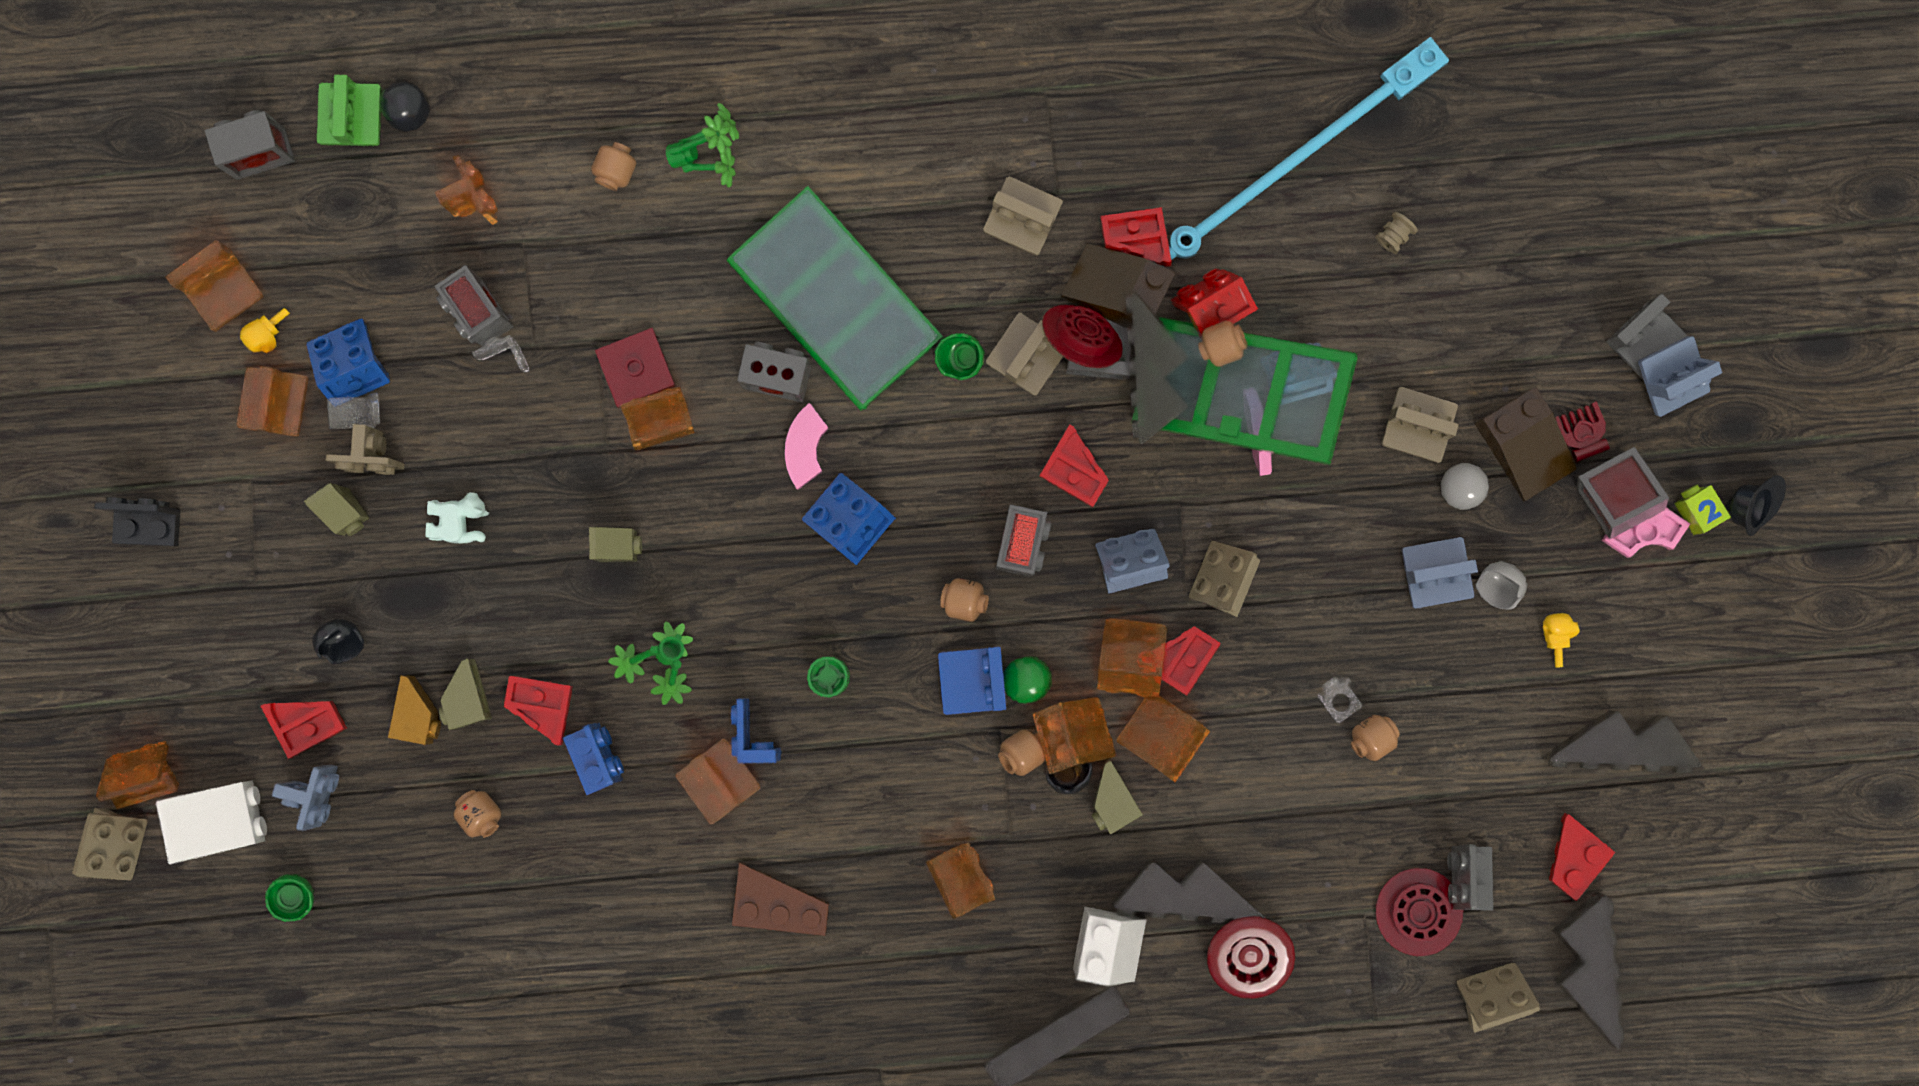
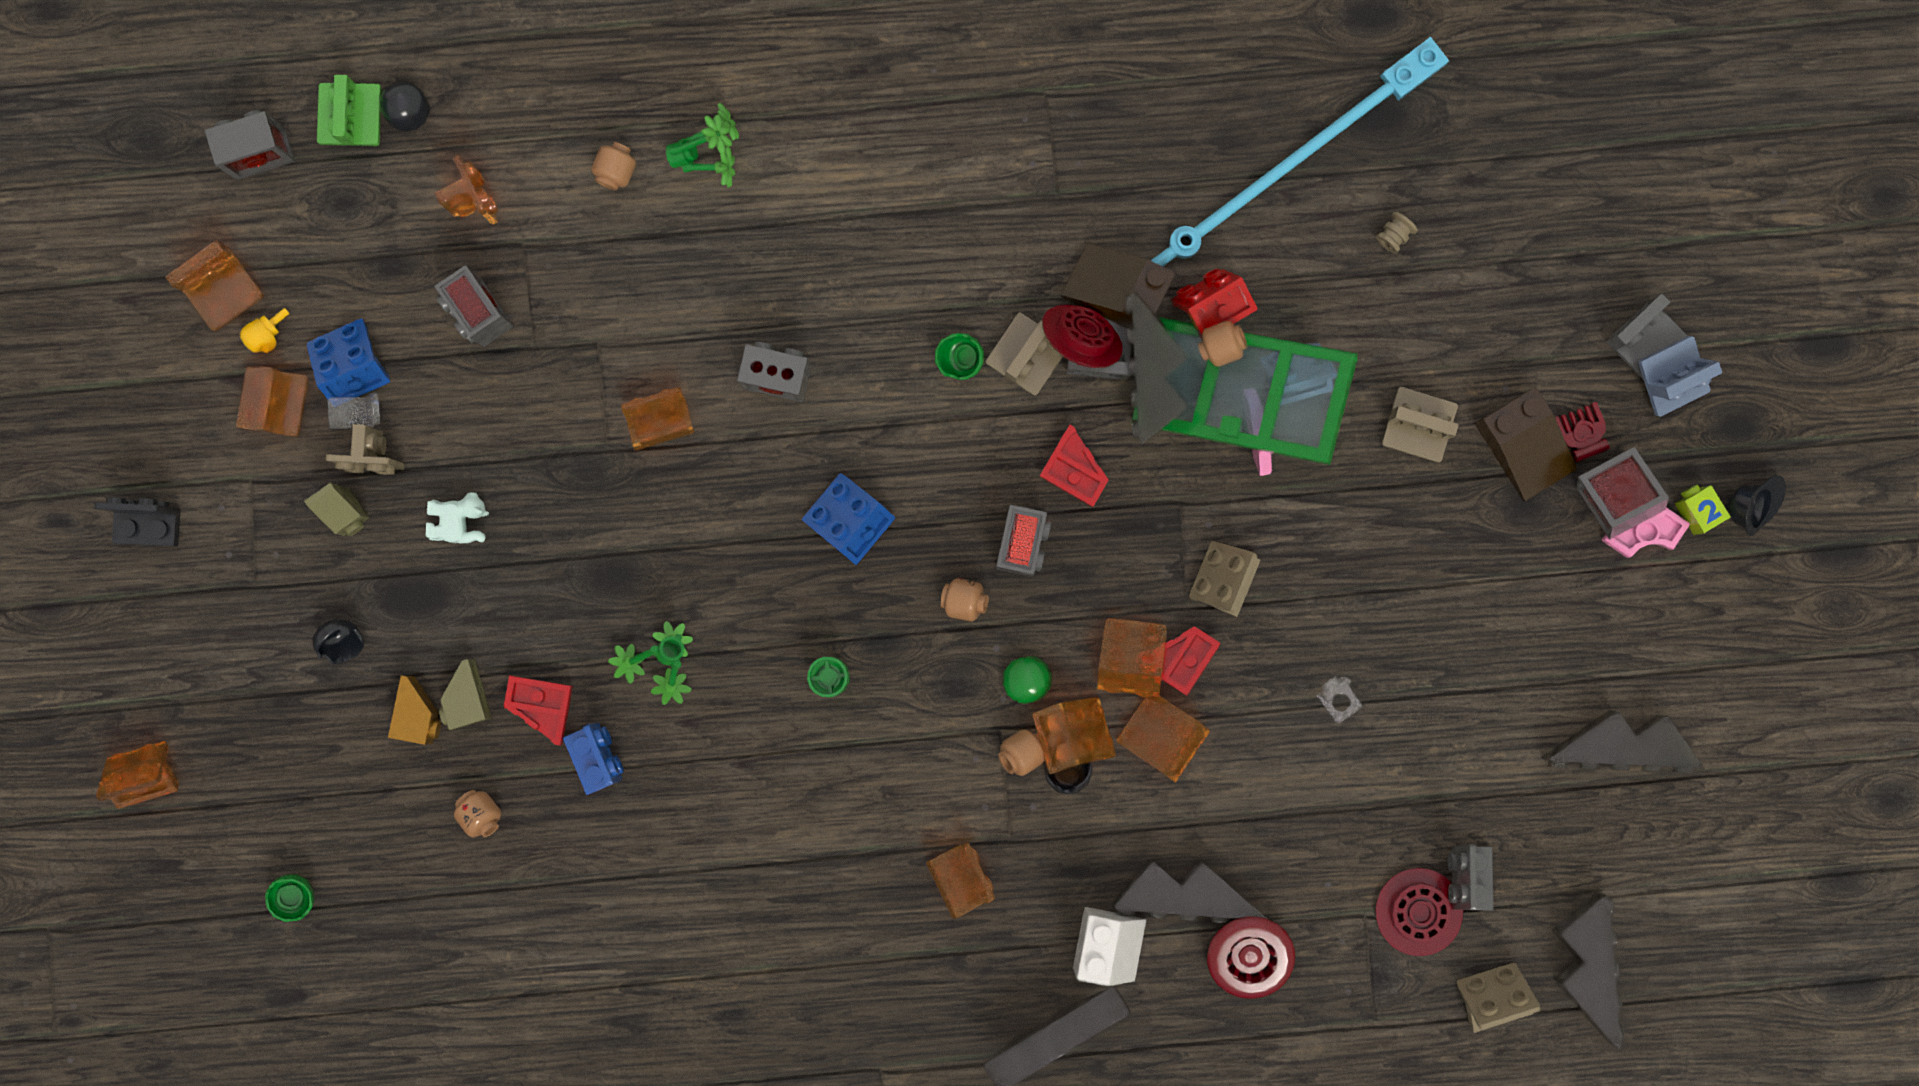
dark tan bracket [72,808,148,880] -> none
white slope [156,780,267,864] -> none
red wing [261,701,347,759] -> none
sand blue bracket [272,764,339,831] -> none
clear bracket [472,335,530,373] -> none
olive slope [589,527,642,562] -> none
dark red plate [595,328,676,408] -> none
clear orange bracket [675,739,761,824] -> none
clear light blue door [727,186,943,411] -> none
blue bracket [731,699,781,763] -> none
reddish brown wing [732,862,829,936] -> none
bright pink tile [785,403,829,490] -> none
blue bracket [938,647,1006,715] -> none
dark tan bracket [983,176,1063,256] -> none
olive slope [1092,759,1143,834] -> none
sand blue bracket [1095,529,1169,594] -> none
red wing [1100,207,1172,267] -> none
medium nougat head [1351,715,1400,761] -> none
sand blue bracket [1401,537,1478,608] -> none
light grey hair [1440,463,1489,510] -> none
light grey hair [1476,561,1527,610] -> none
yellow piece [1543,613,1580,667] -> none
red wing [1549,813,1616,901] -> none

